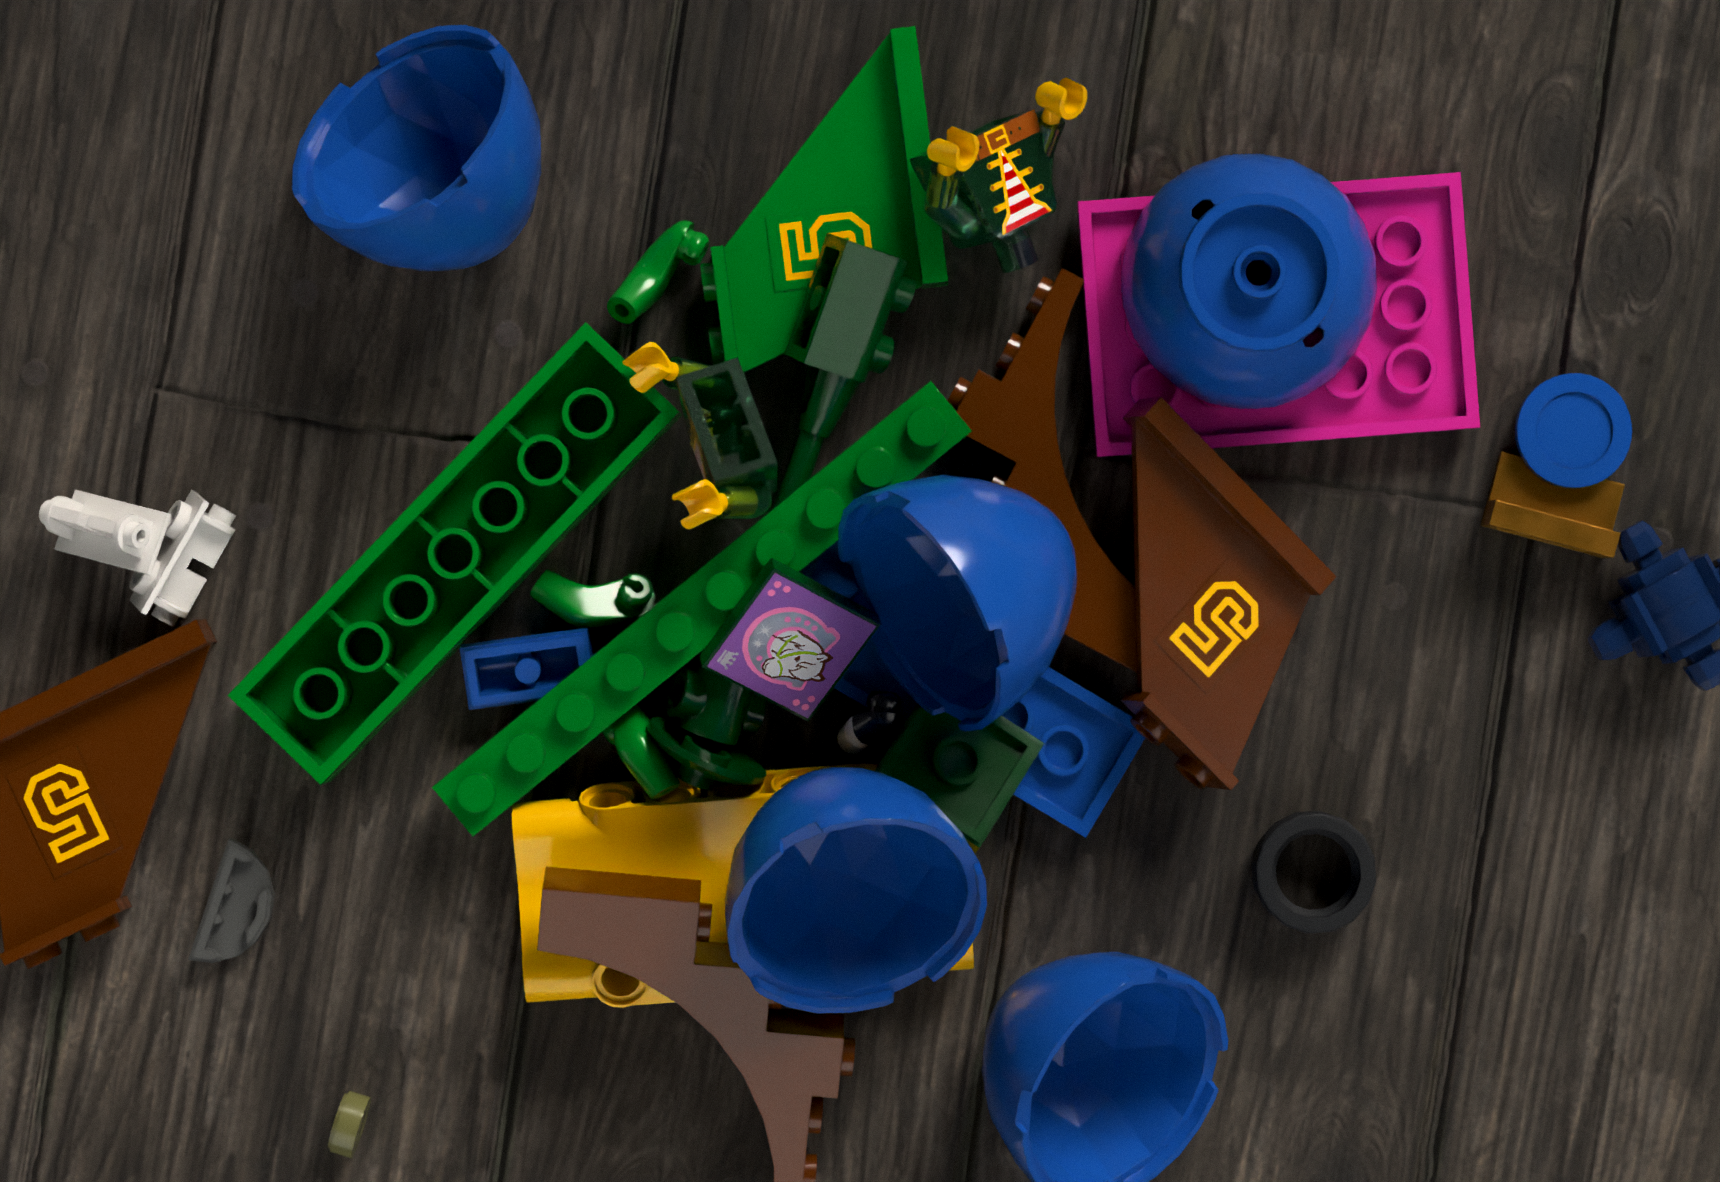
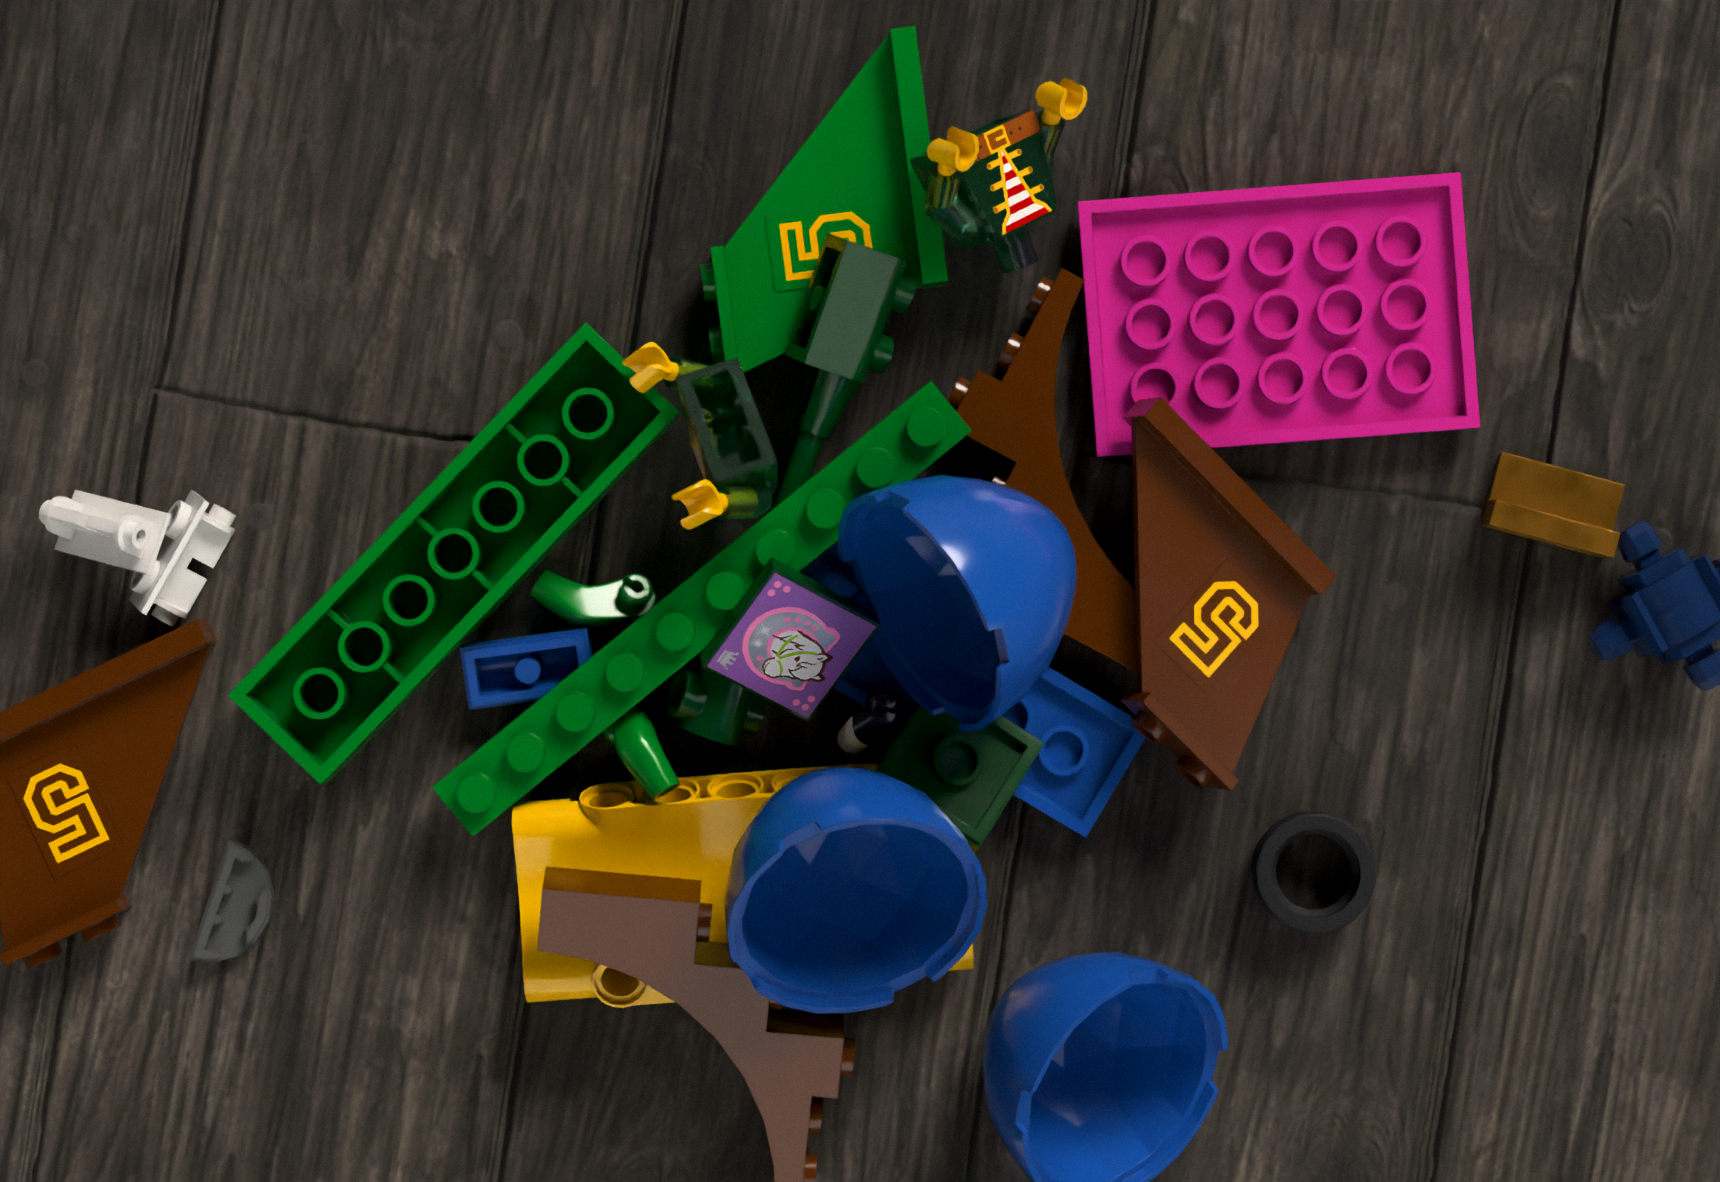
blue piece [292,25,541,271] -> none
olive tile [328,1091,371,1159] -> none
green arm [607,220,710,324] -> none
dark green dish [647,717,766,790] -> none
blue piece [1121,154,1377,409] -> none
blue piece [1515,373,1632,489] -> none

